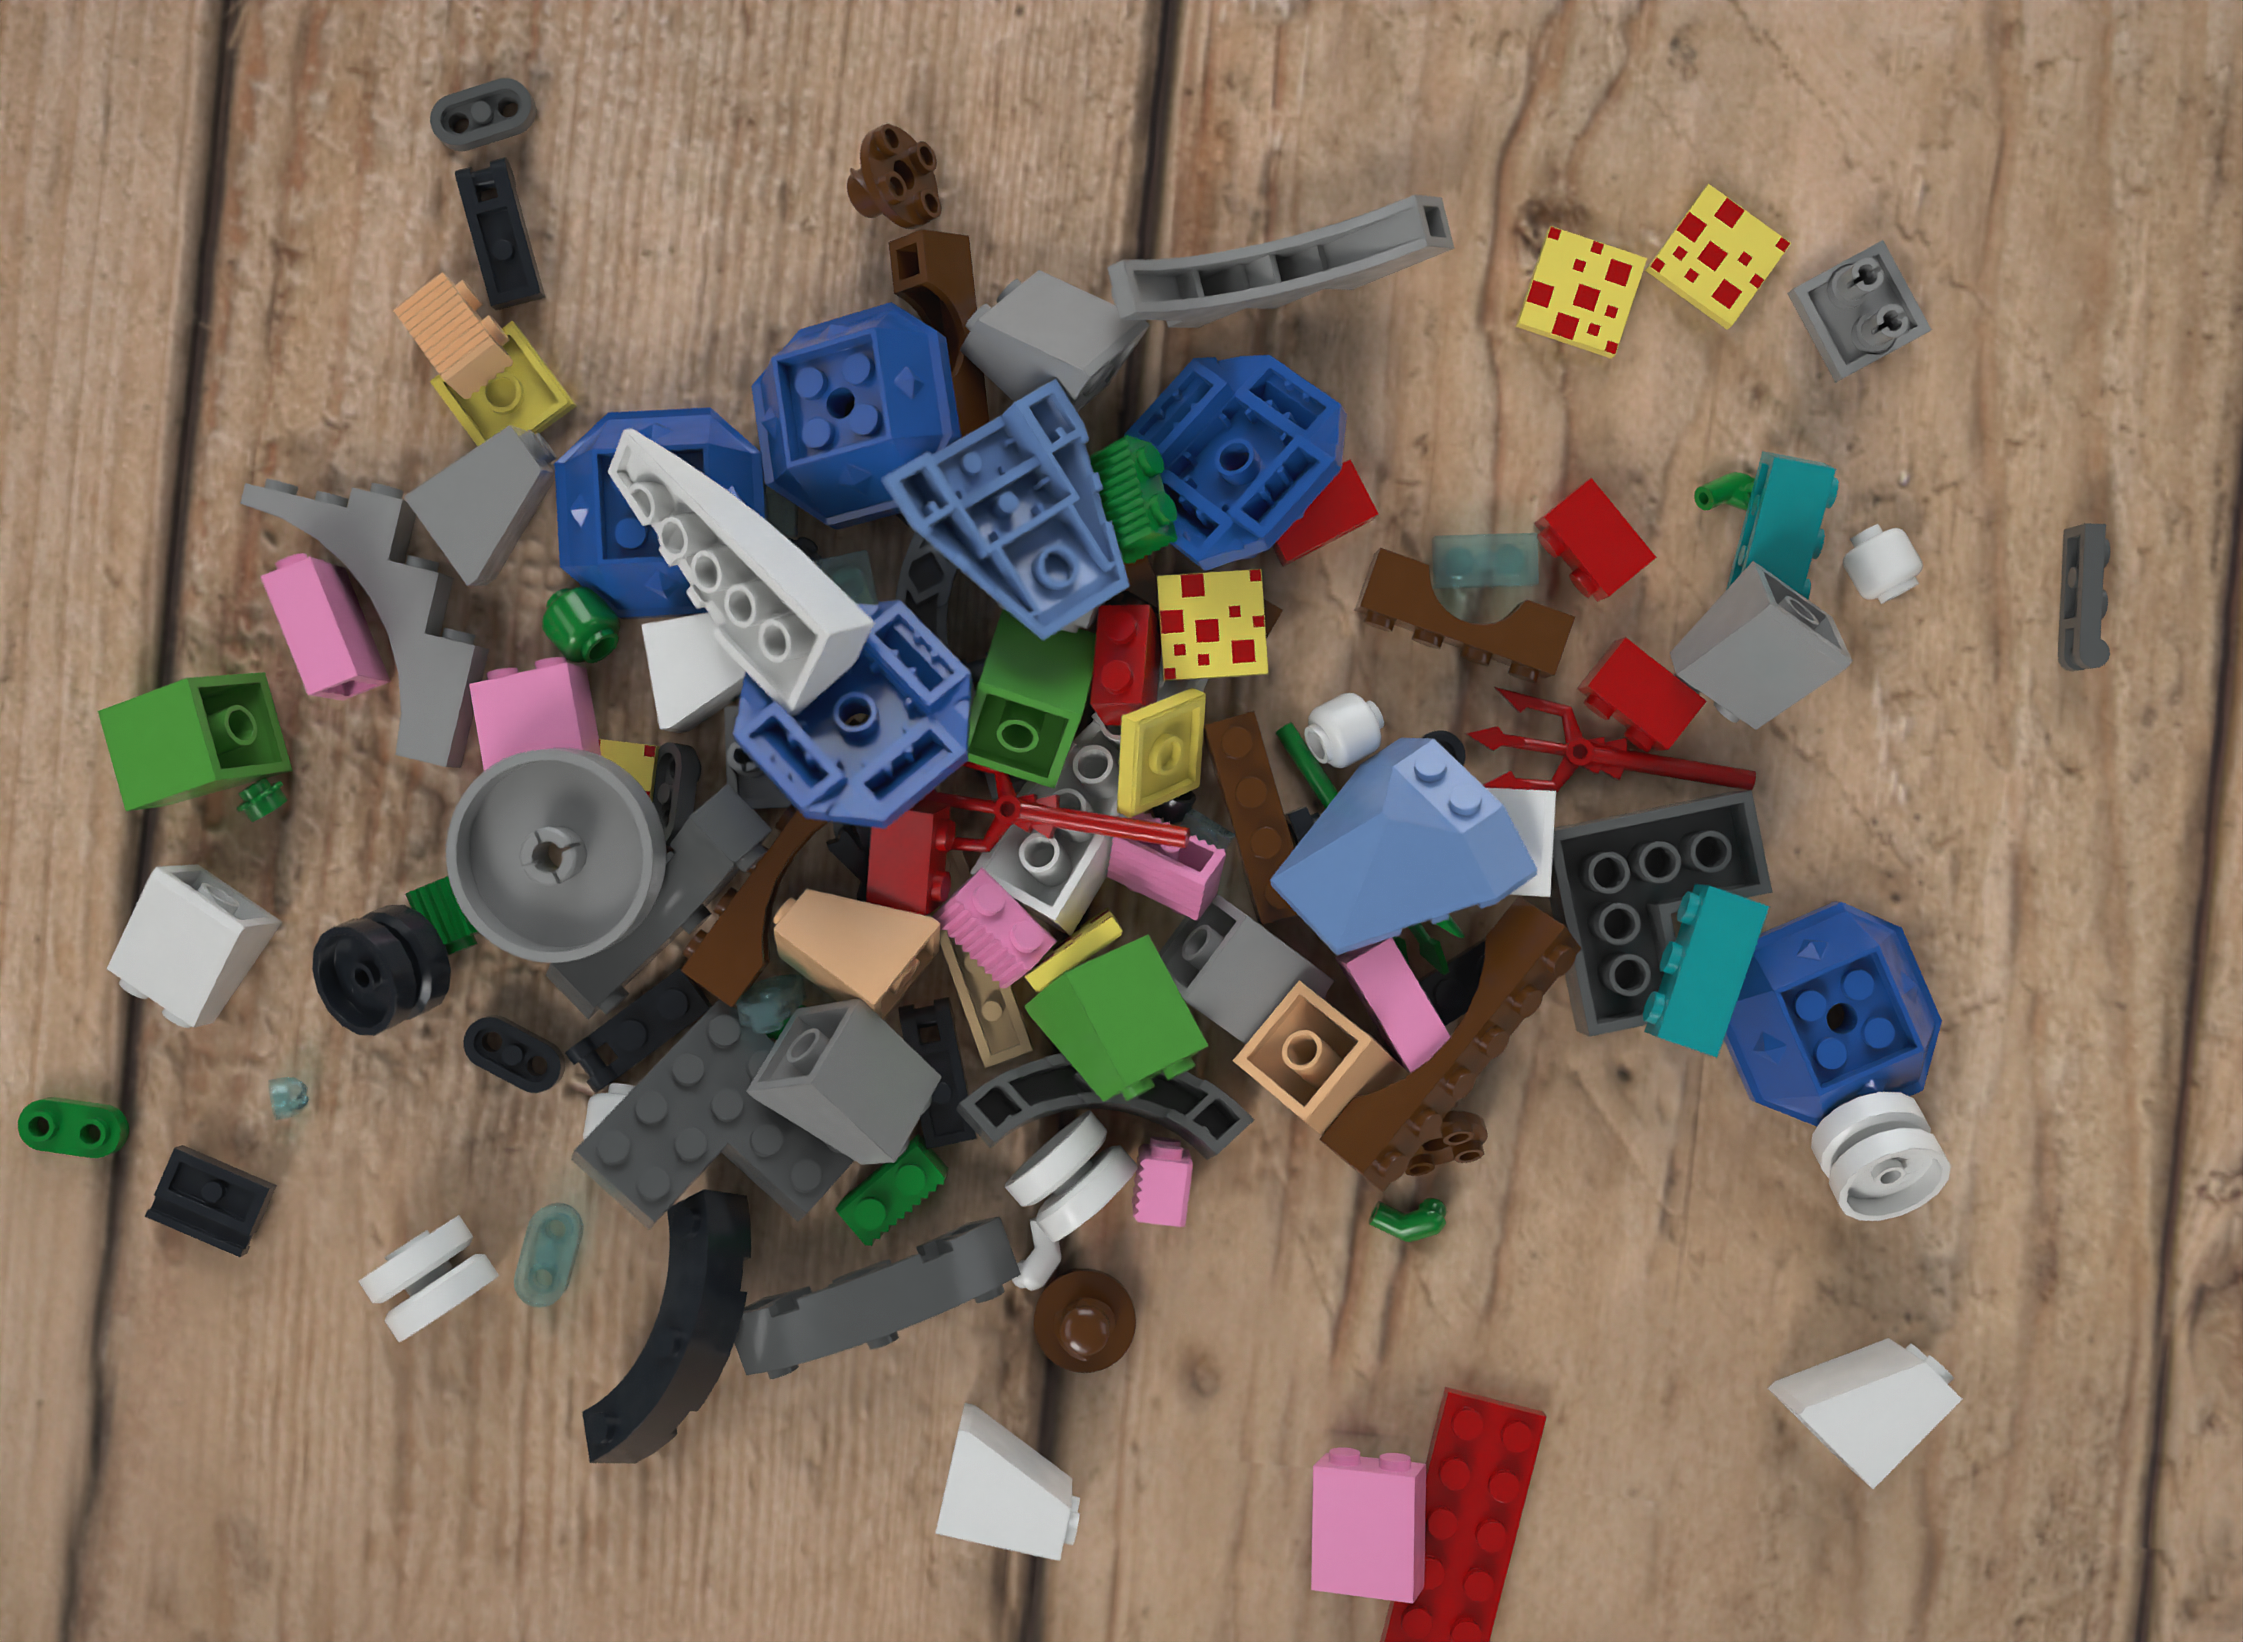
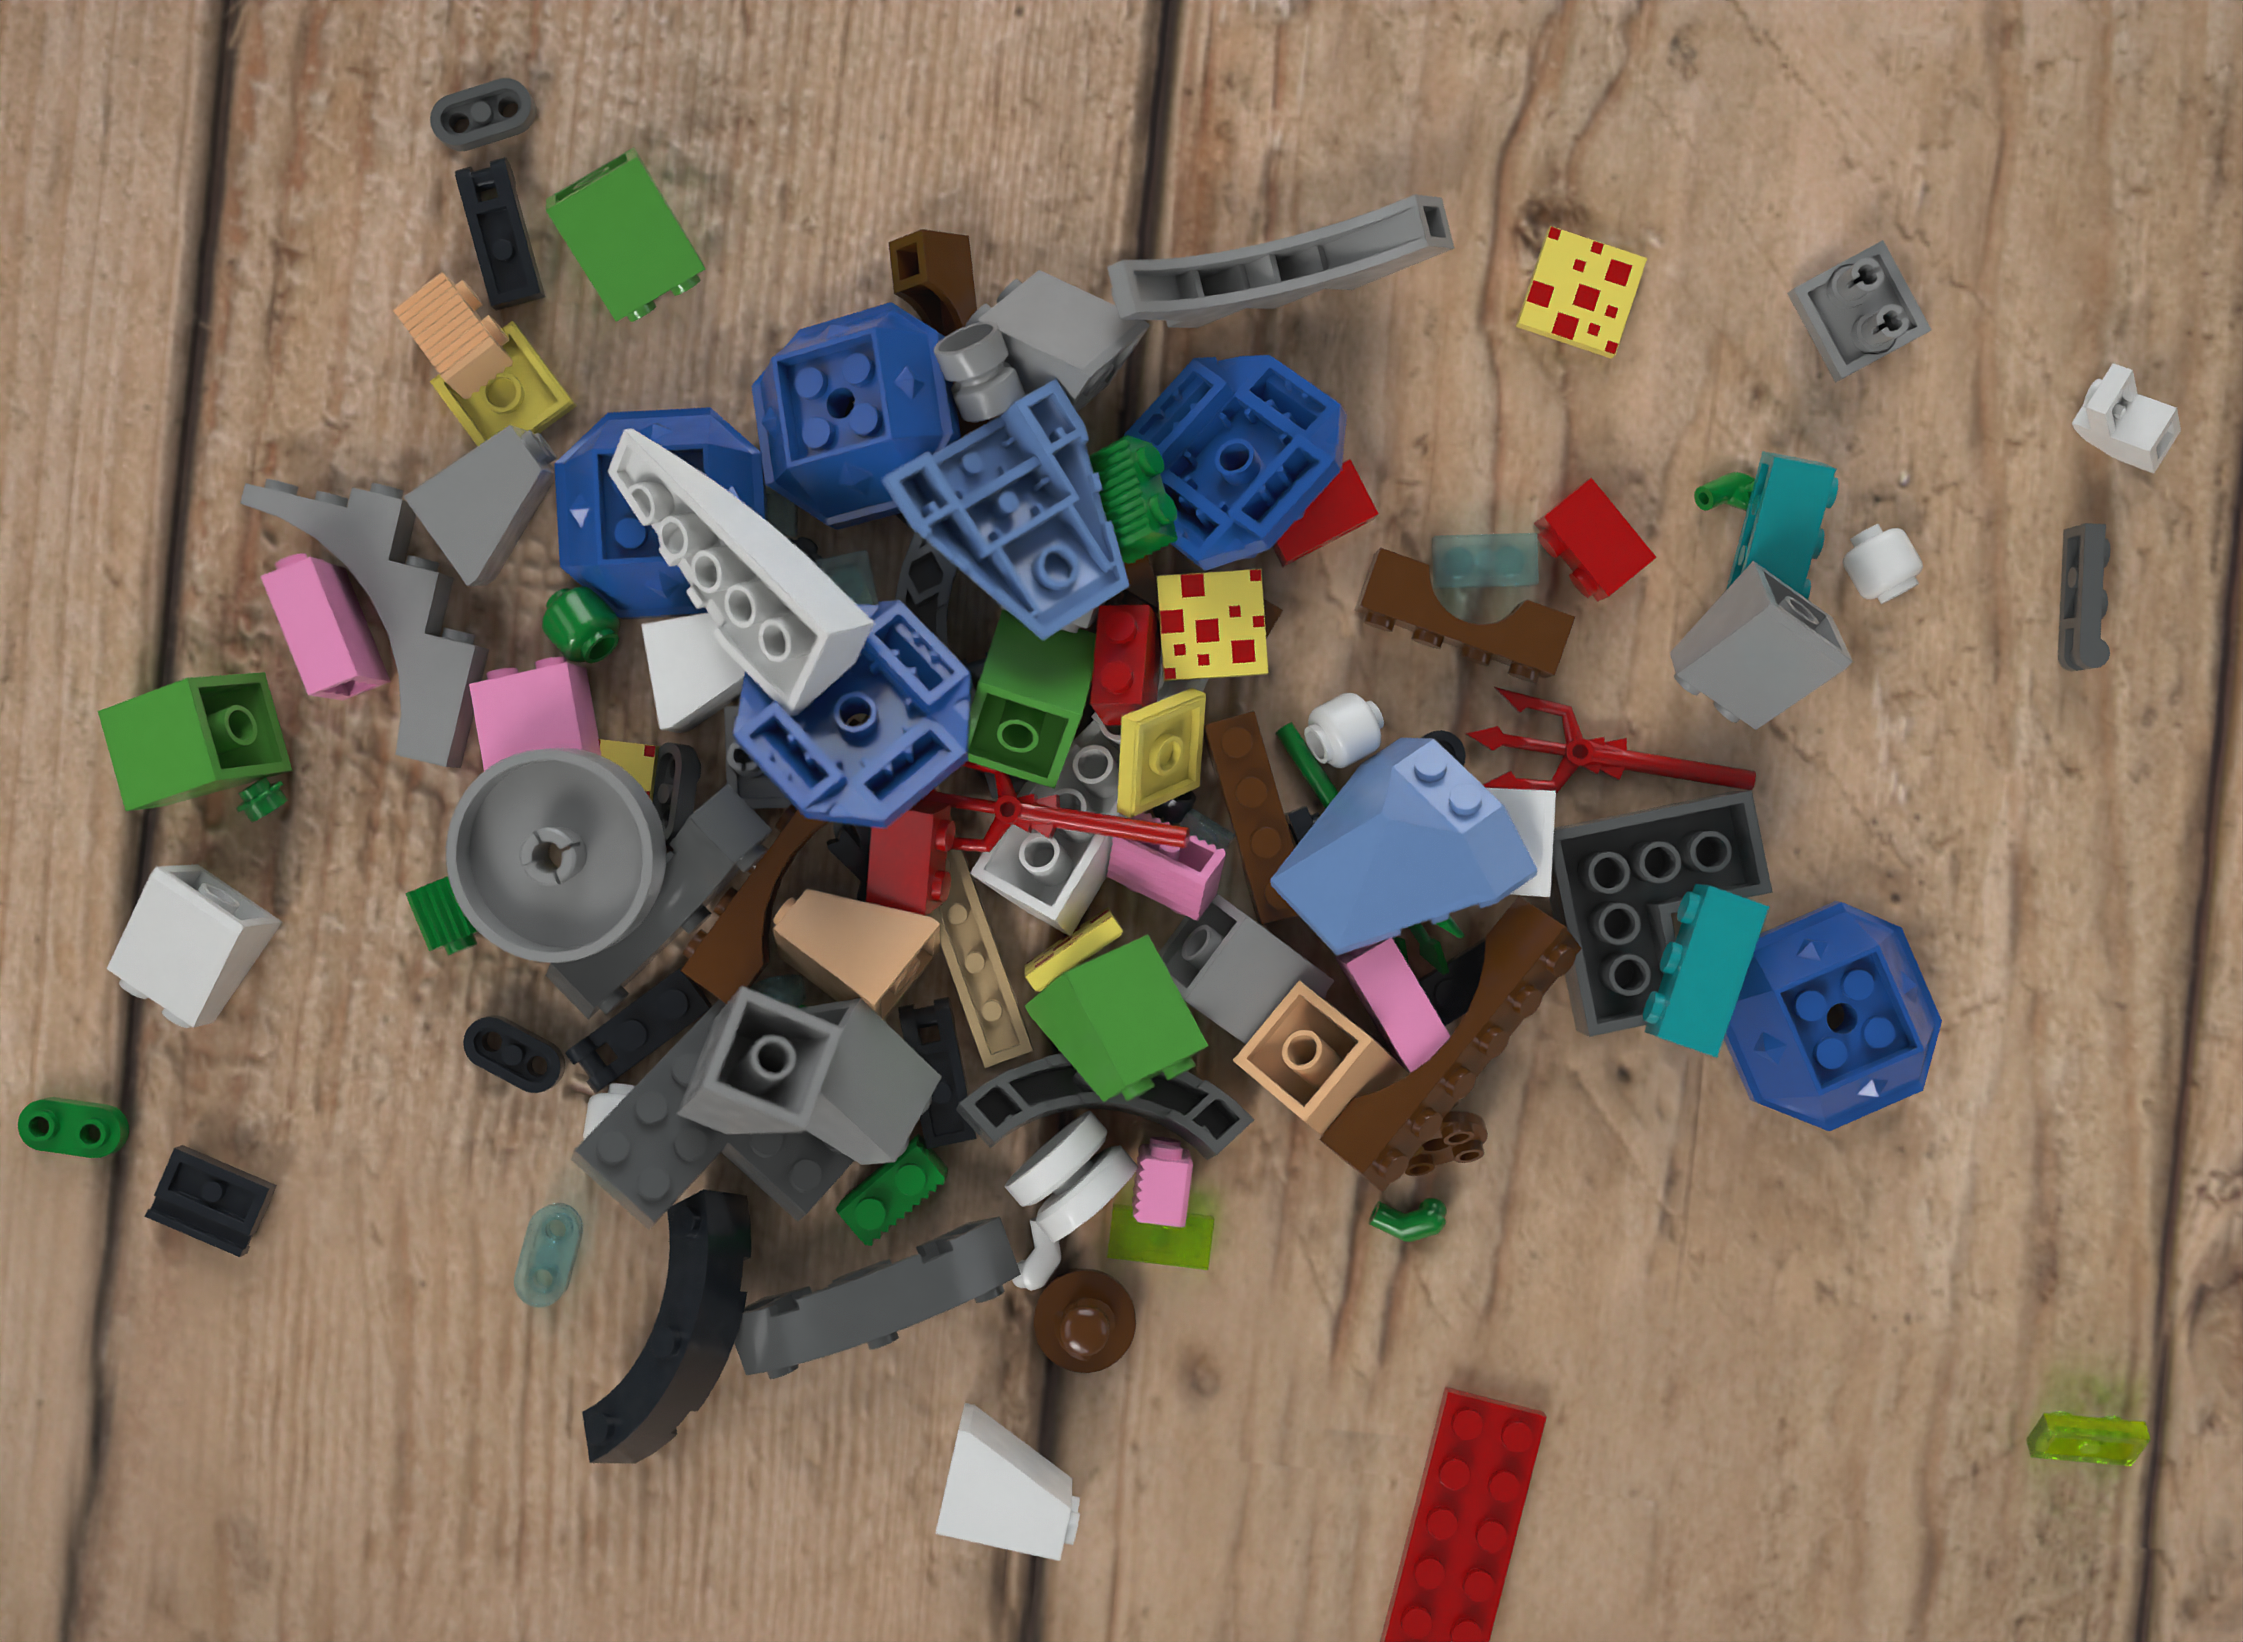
clear light blue hinge [268,1077,309,1121] -> none
black wheel [312,905,451,1036] -> none
white wheel [358,1215,499,1343] -> none
reddish brown plate [847,123,942,229] -> none
bright pink brick [933,867,1056,988] -> none
bright pink brick [1311,1448,1426,1603] -> none
red brick [1577,637,1707,752] -> none
light yellow tile [1645,184,1791,330] -> none
white slope [1768,1338,1962,1489] -> none
white wheel [1811,1092,1951,1221] -> none
none -> bright green slope [546,147,705,322]
none -> light grey slope [677,986,843,1134]
none -> light grey wheel [934,322,1025,422]
none -> clear neon green plate [1107,1204,1215,1270]
none -> clear neon green plate [2026,1411,2151,1466]
none -> white brick [2072,363,2181,473]

